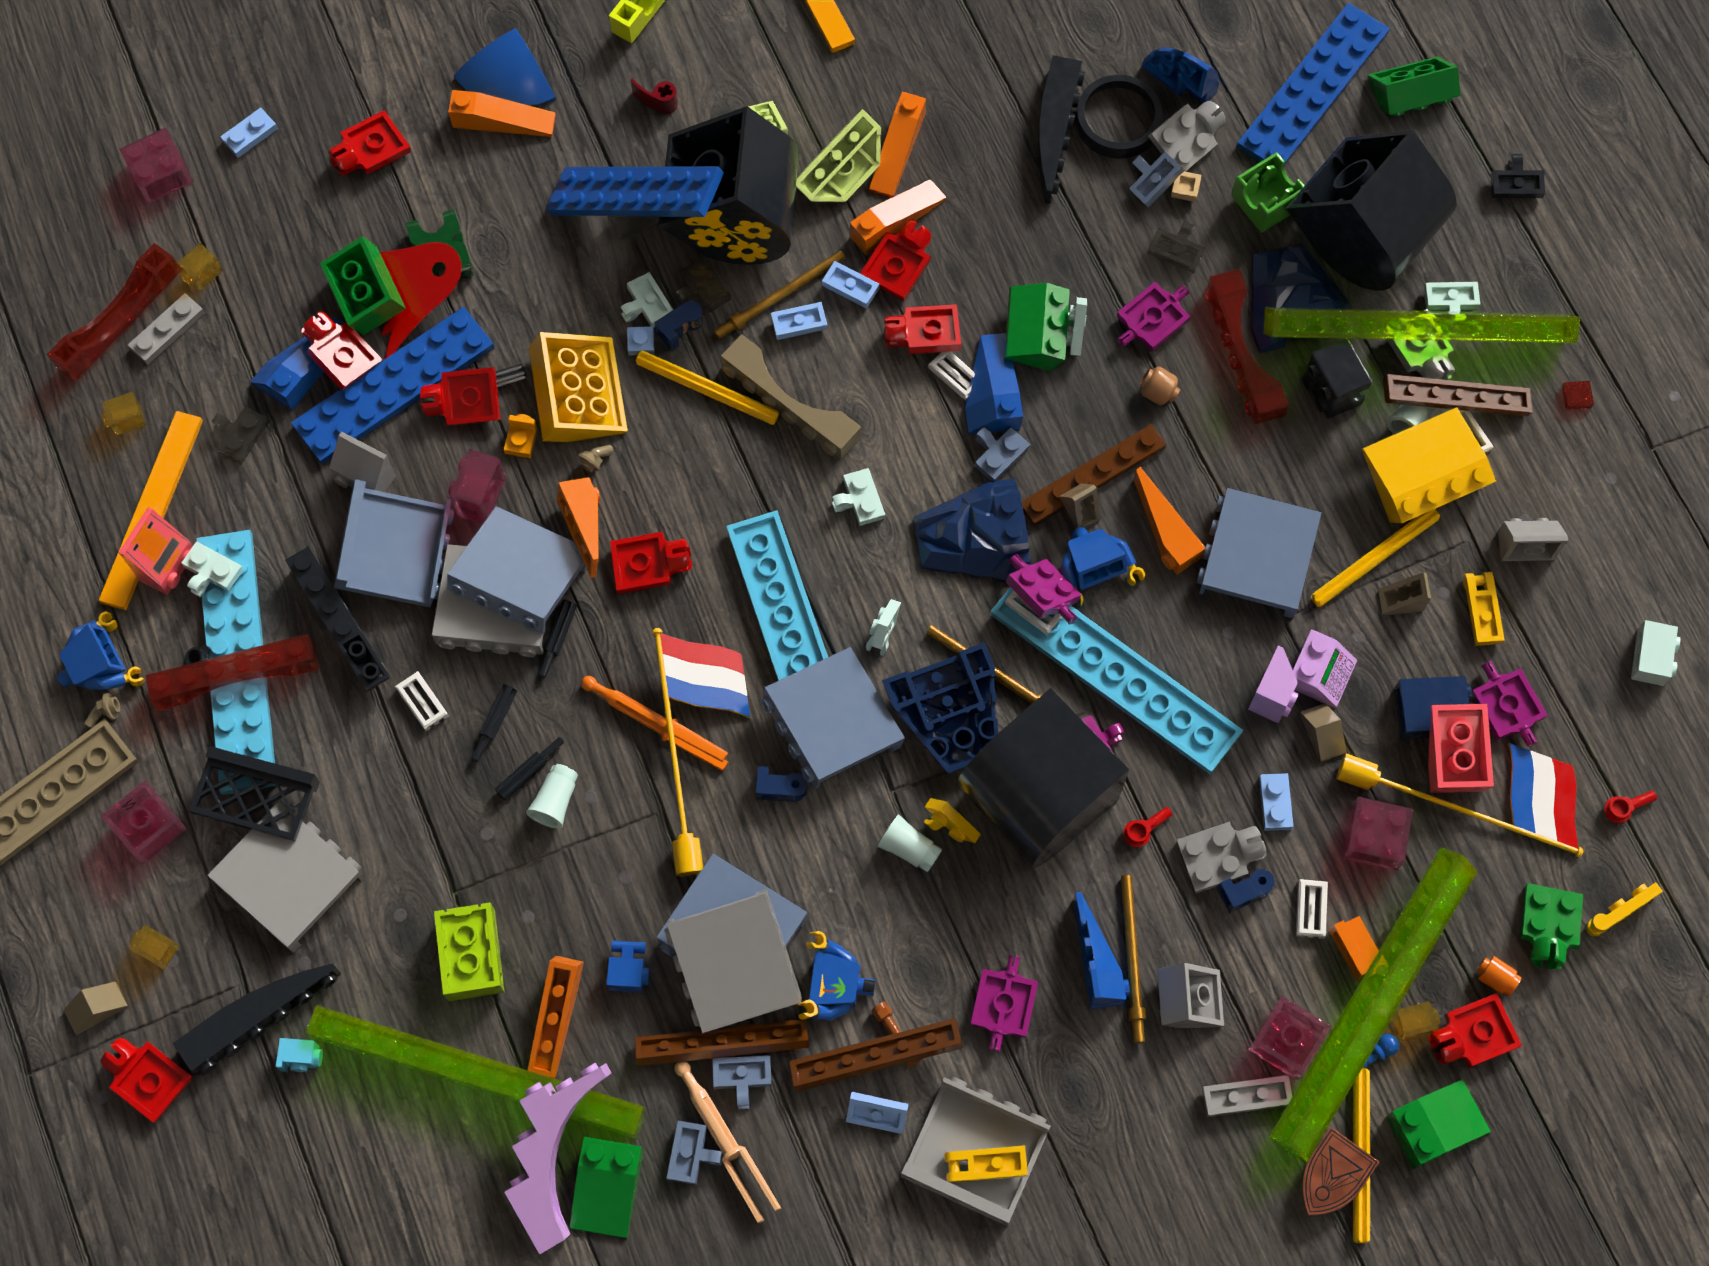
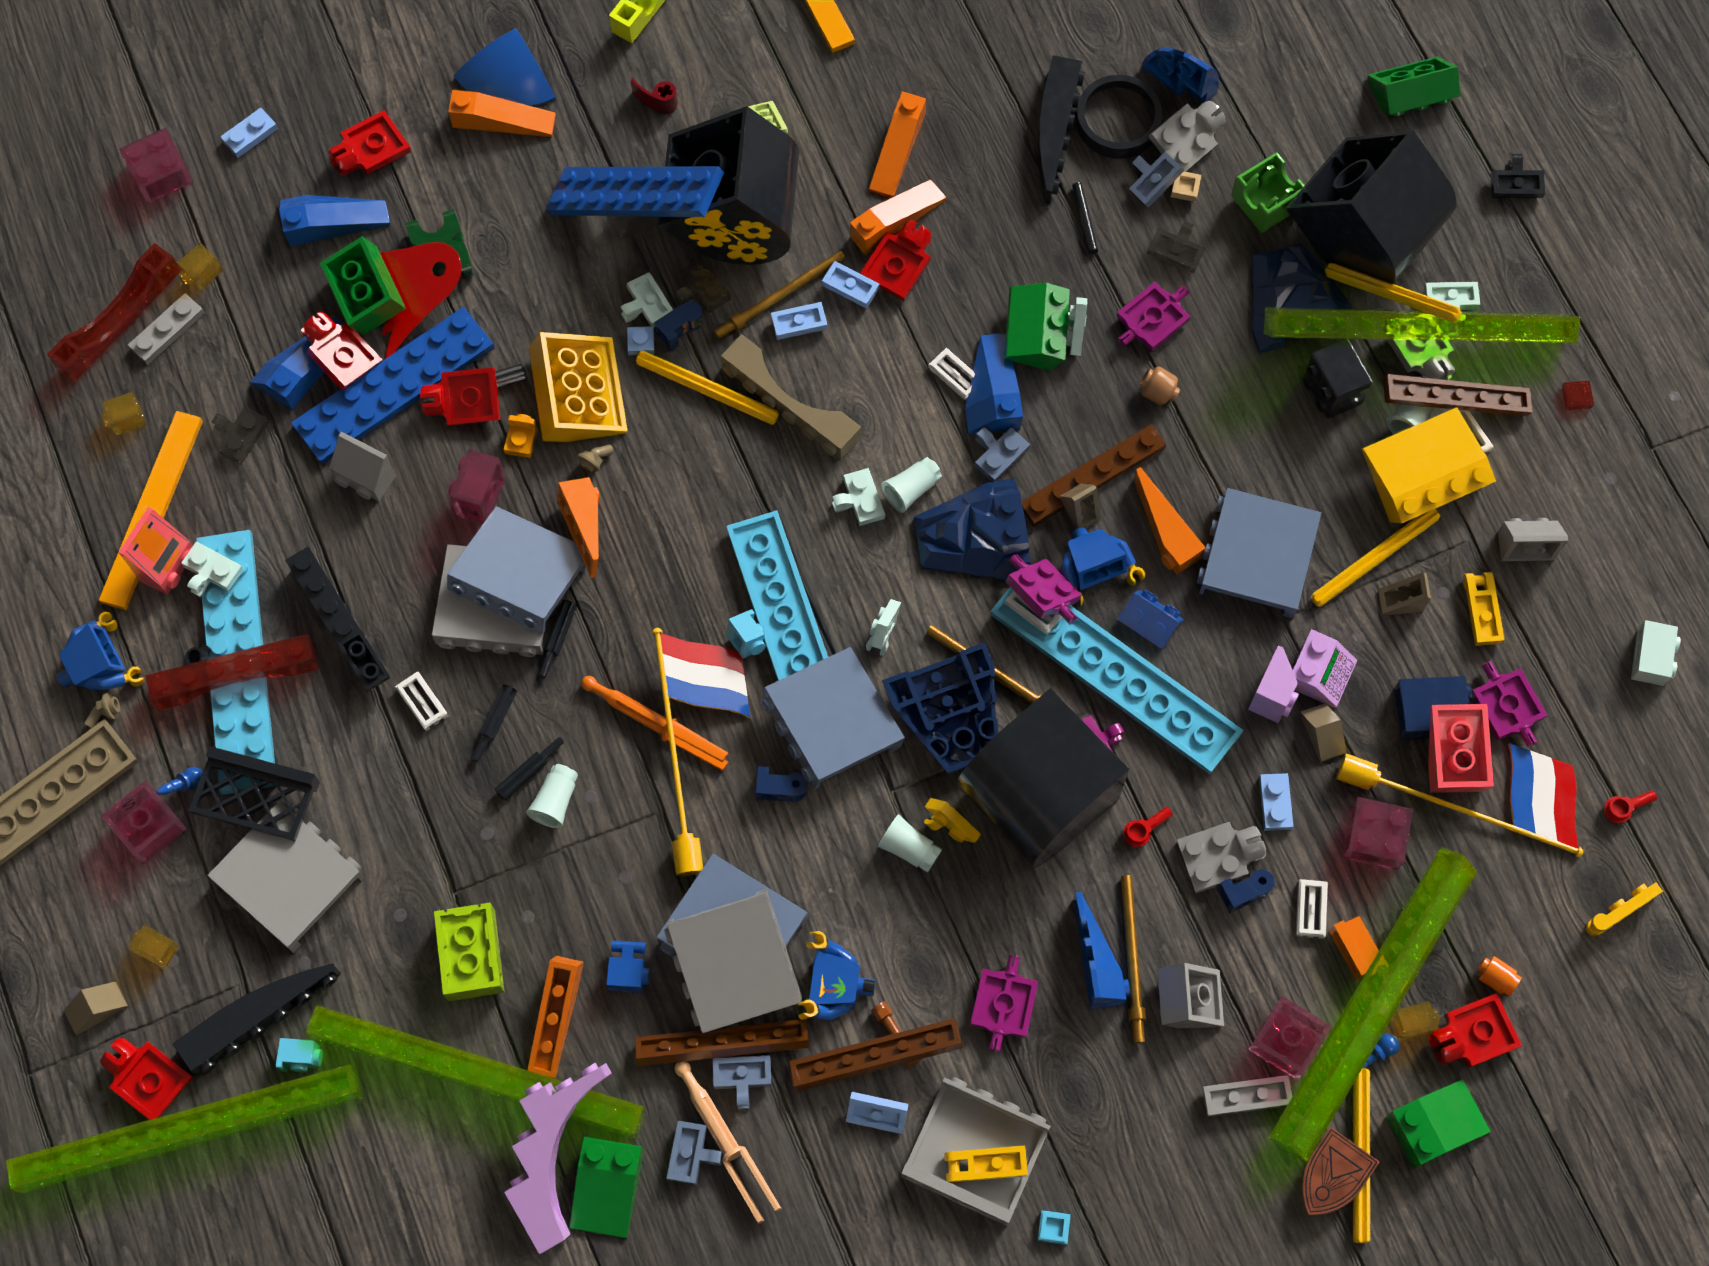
sand blue panel [333,479,454,607] -> none
red plate [610,531,692,594] -> none
yellowish green wedge [796,109,881,202] -> none
red plate [884,304,961,354] -> none
clear red arch [1205,269,1289,424] -> none
blue plate [1236,3,1390,166] -> none
green plate [1520,883,1583,970] -> none
none -> clear neon green brick [6,1064,363,1193]
none -> blue bar [156,767,203,795]
none -> blue wedge [279,195,391,247]
none -> medium azure brick [726,609,766,658]
none -> light aqua plant [881,457,942,513]
none -> medium azure tile [1037,1210,1071,1245]
none -> black bar [1072,182,1098,254]
none -> blue bracket [1117,589,1184,649]
none -> yellow axle [1325,263,1462,322]

